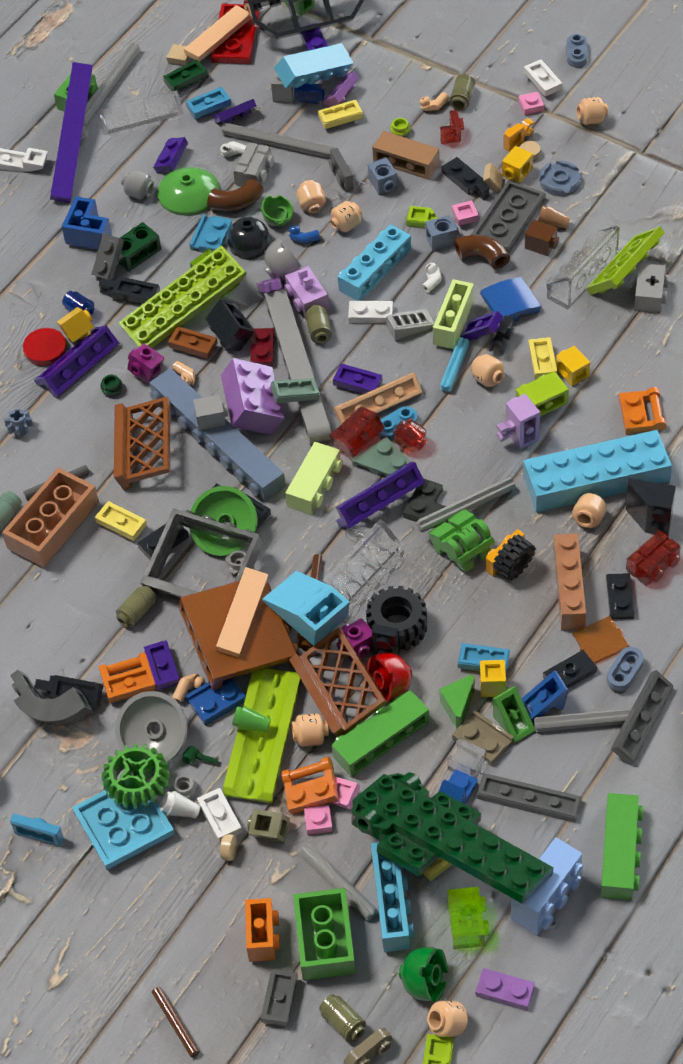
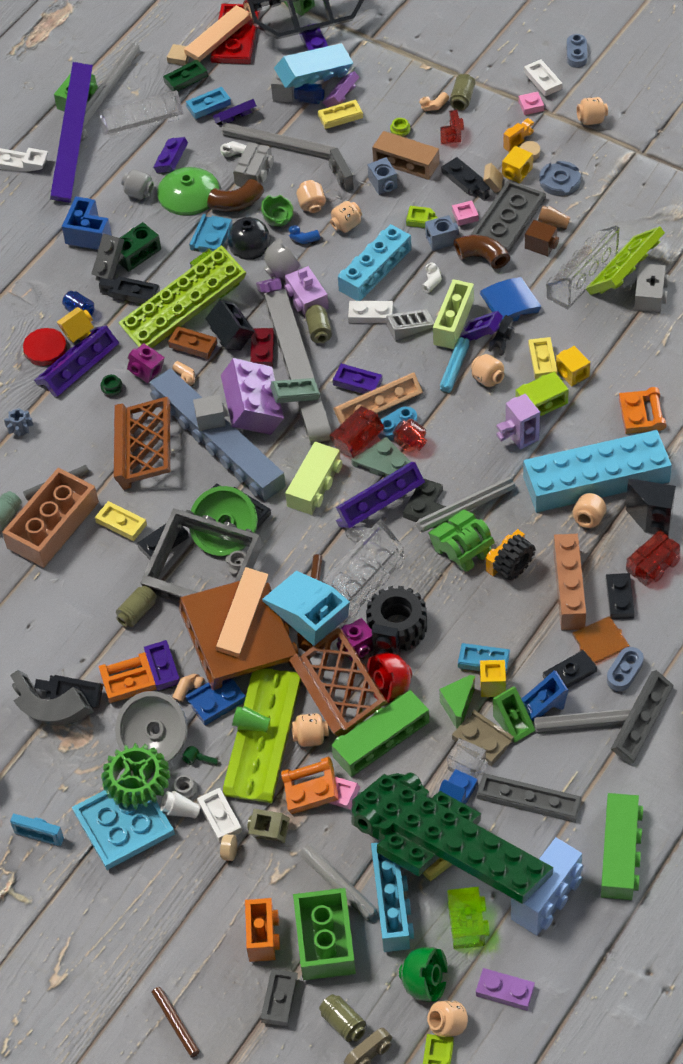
bright pink plate [304,804,333,835] -> none

